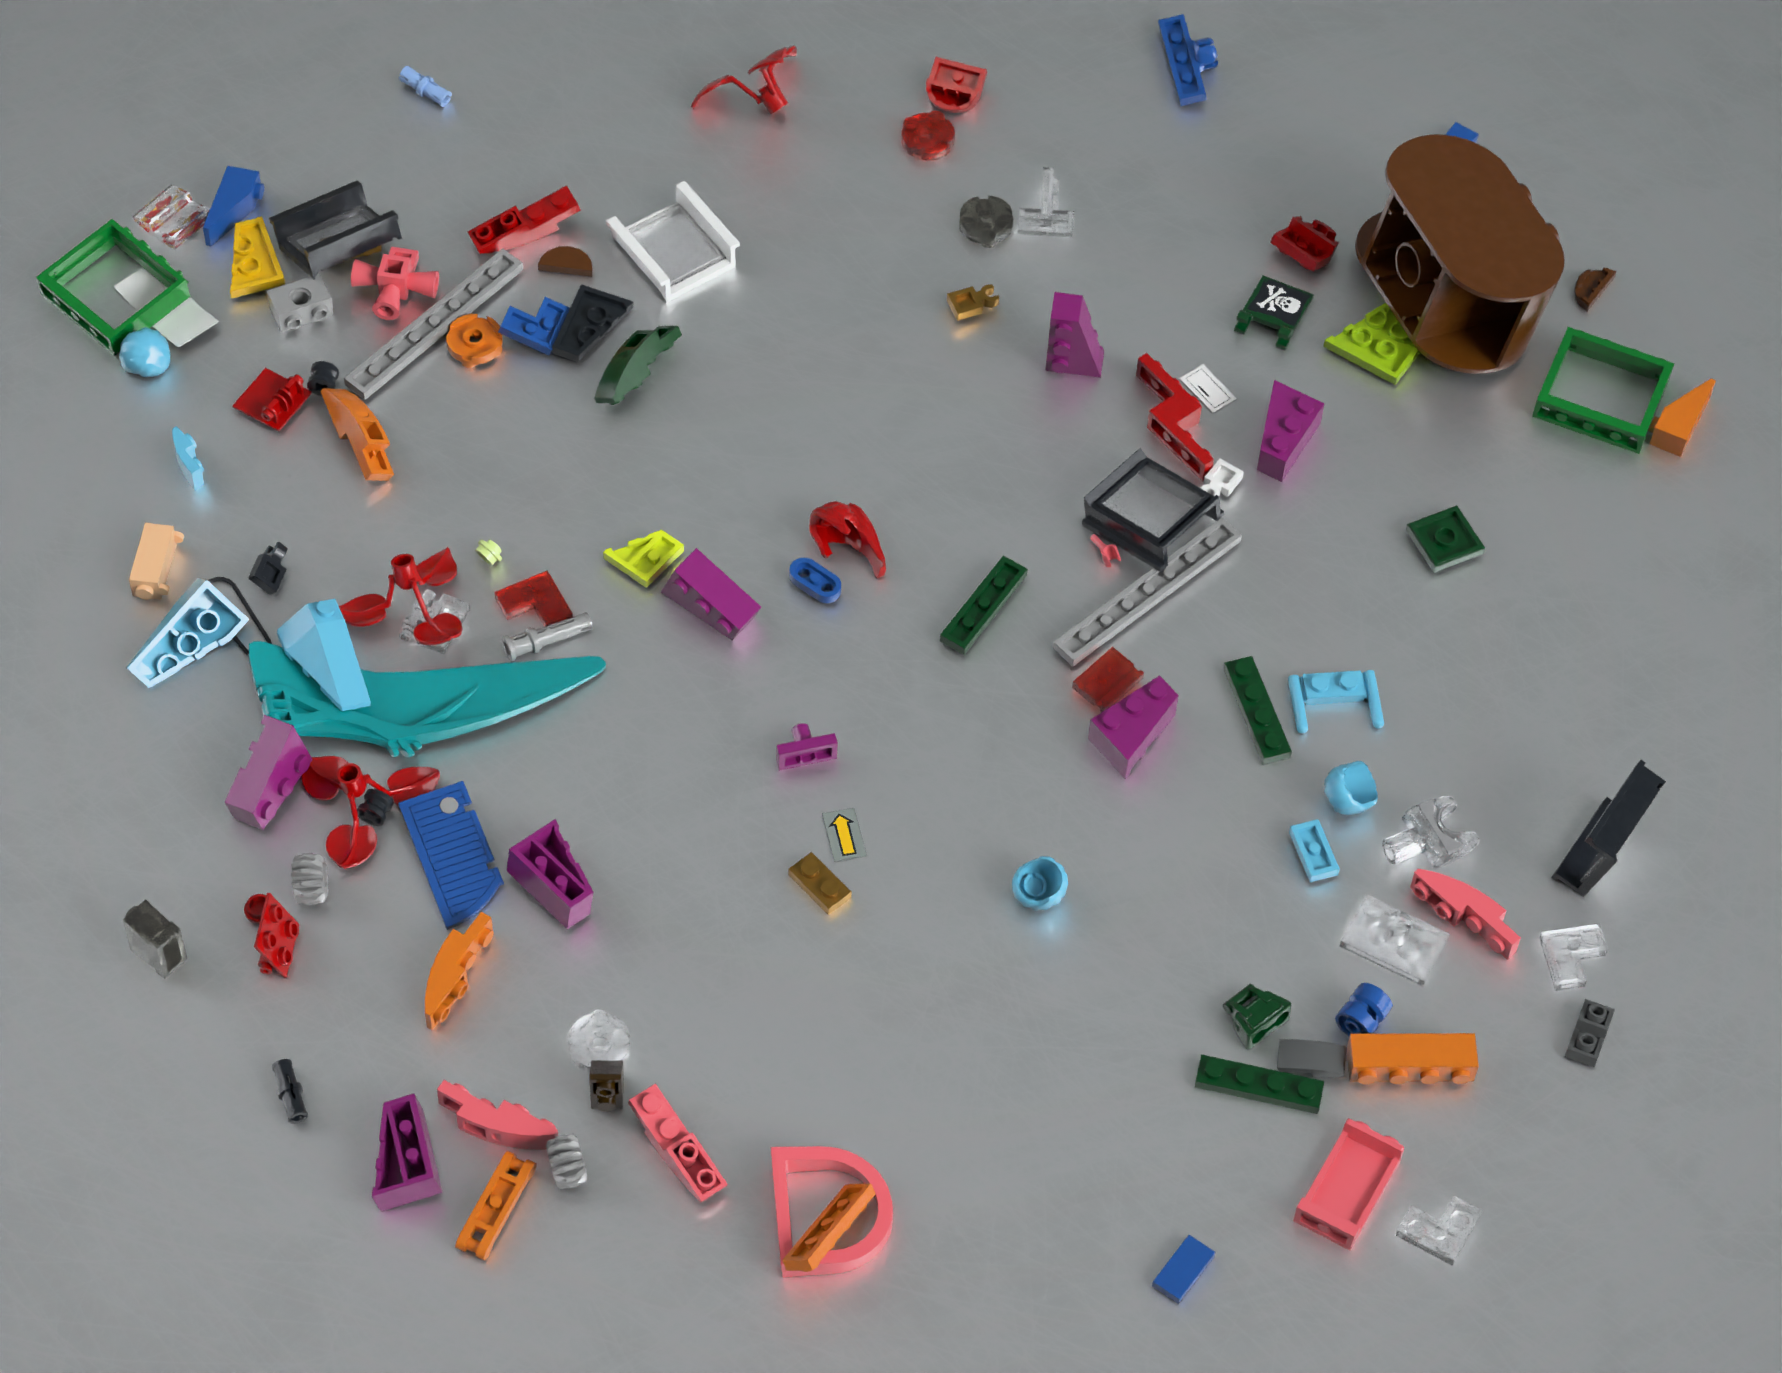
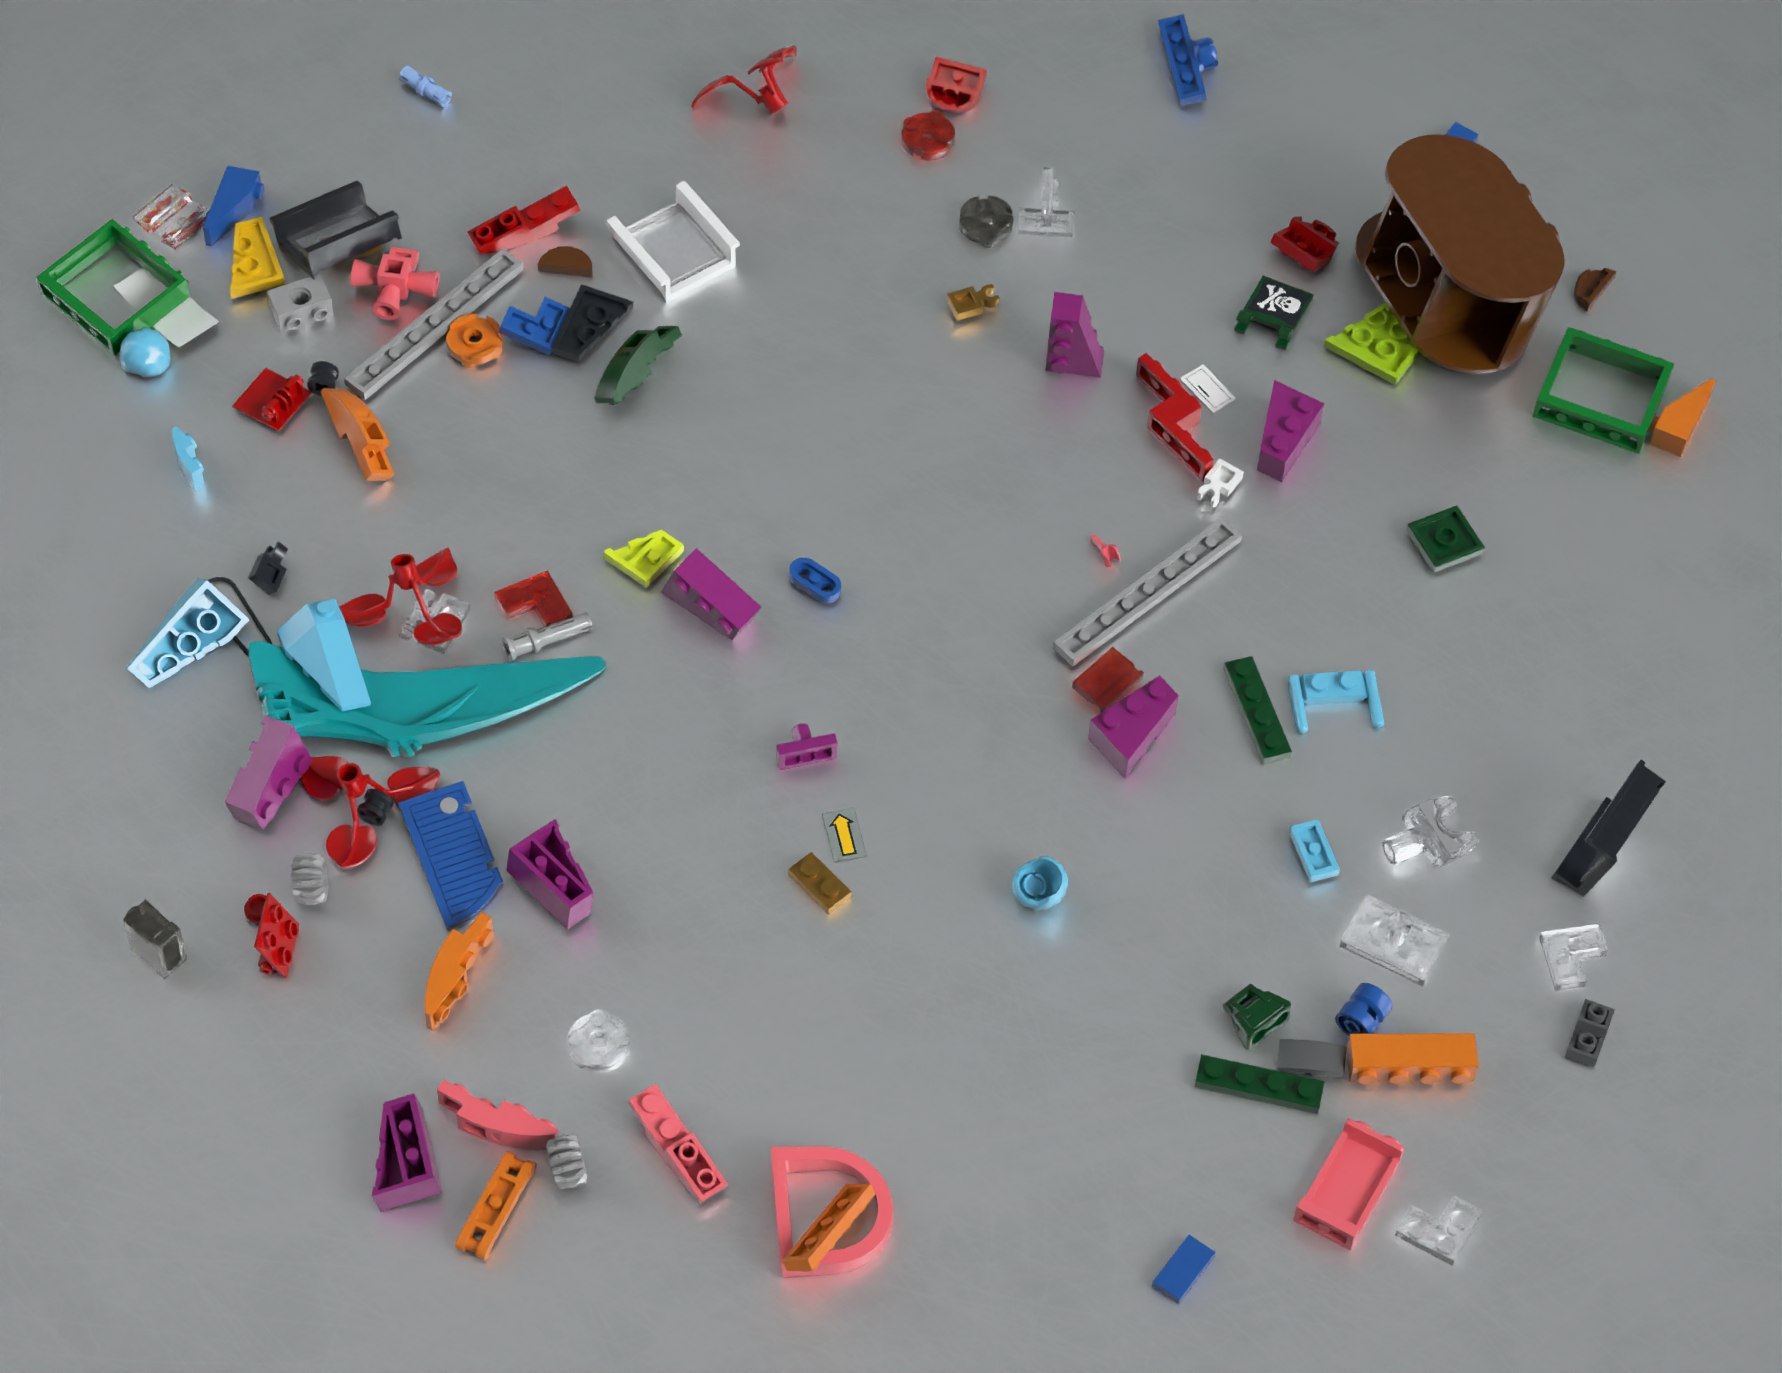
light nougat brick [129,523,184,600] -> none
black pin [272,1059,308,1124] -> none
yellowish green plate [475,539,502,566] -> none
dark brown slope [589,1060,624,1112] -> none
red hair [809,501,886,579] -> none
dark green plate [940,555,1028,655] -> none
piece [1082,448,1224,572] -> none
medium azure hair [1324,761,1378,815] -> none
coral slope [1410,869,1521,960] -> none

